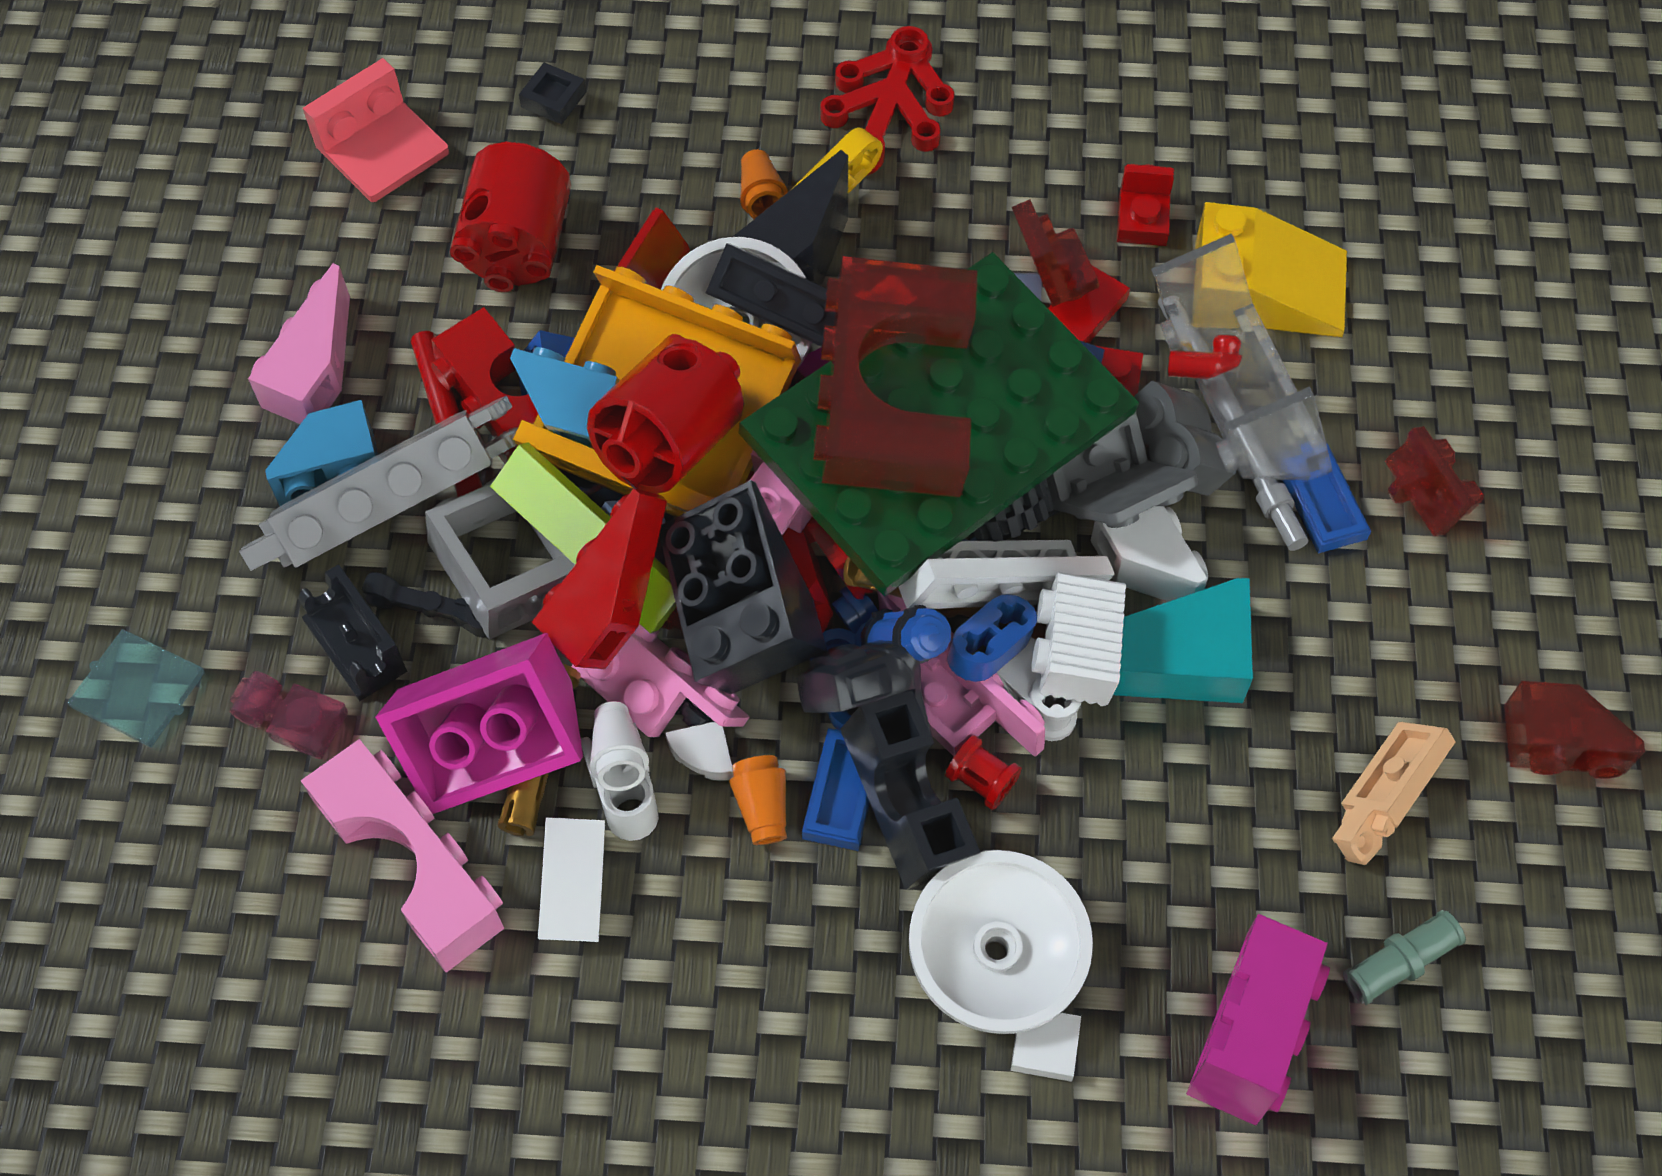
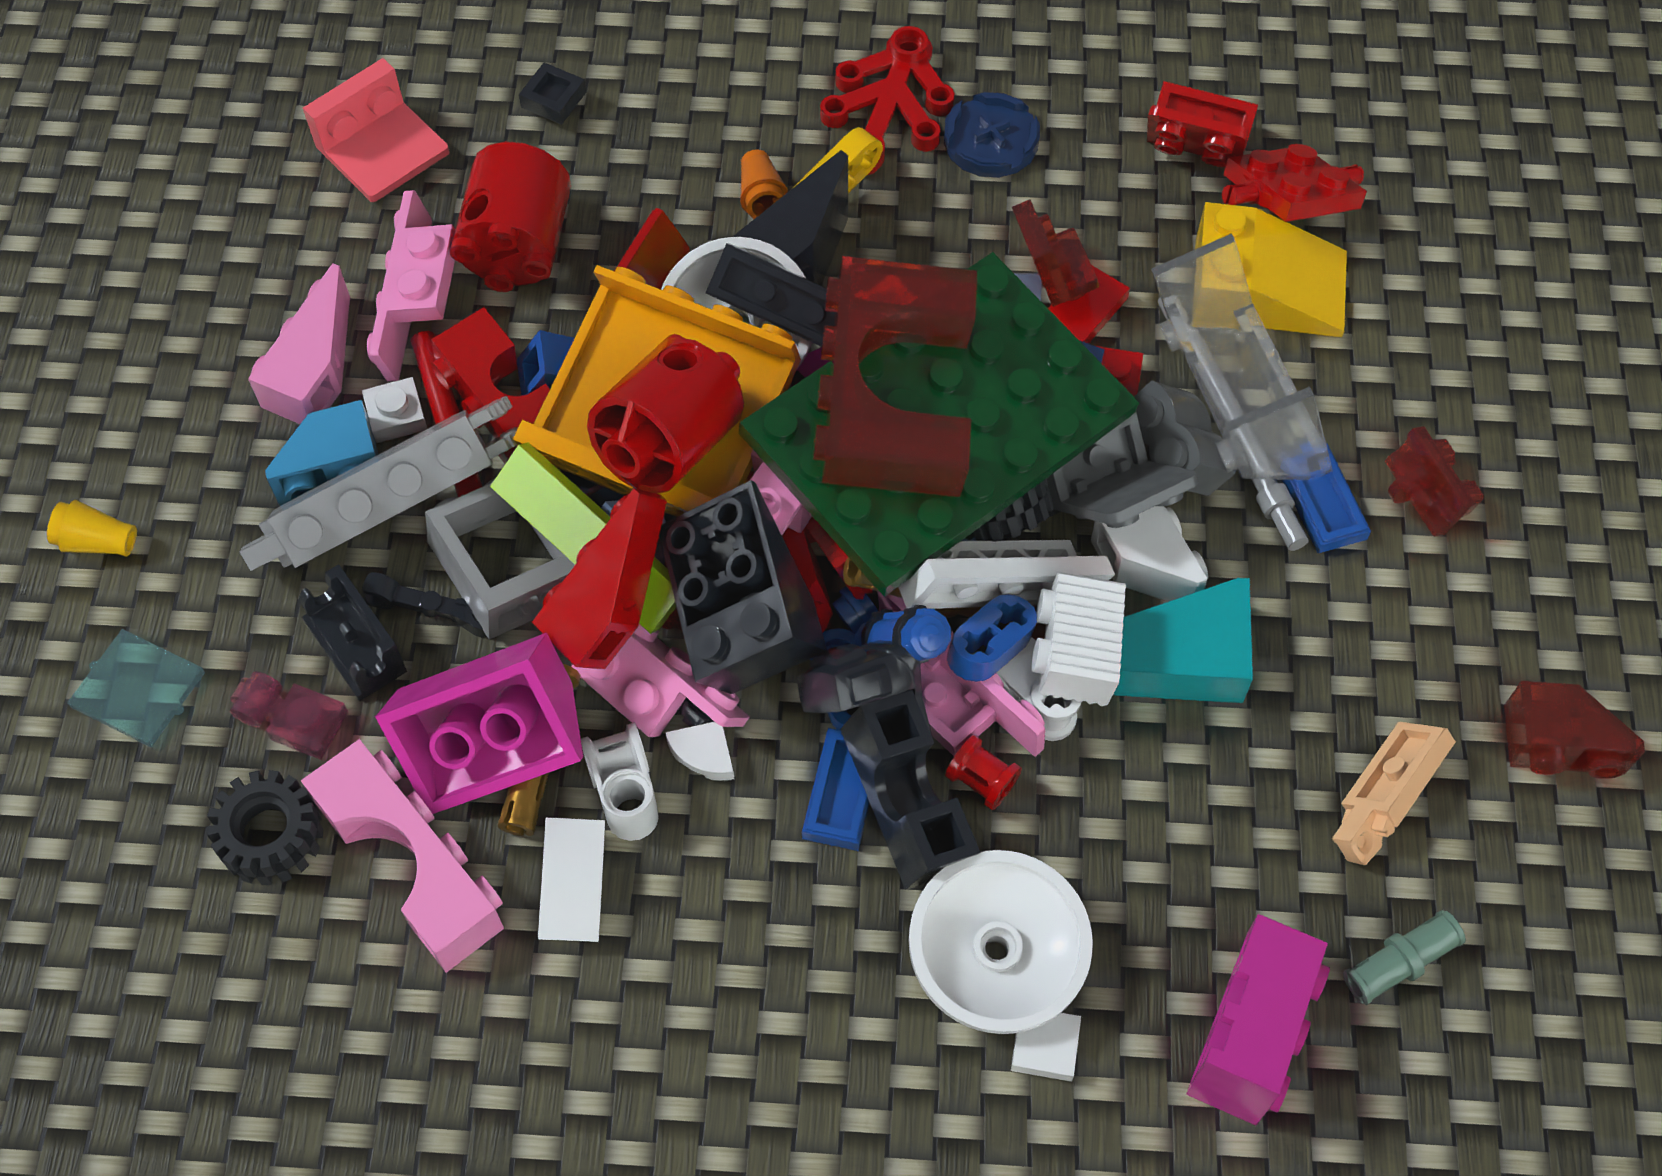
dark azure slope [510,347,620,449] -> none
white cone [590,701,649,791] -> none
orange cone [729,755,787,845] -> none
red bracket [1117,164,1174,246] -> none
red arm [1168,335,1243,379] -> none
none -> yellow cone [47,500,137,557]
none -> black tyre [206,770,324,885]
none -> white plate [362,377,427,443]
none -> bright pink bracket [367,190,455,381]
none -> dark blue tile [944,92,1040,178]
none -> red bracket [1147,81,1258,168]
none -> red plate [1222,144,1367,222]

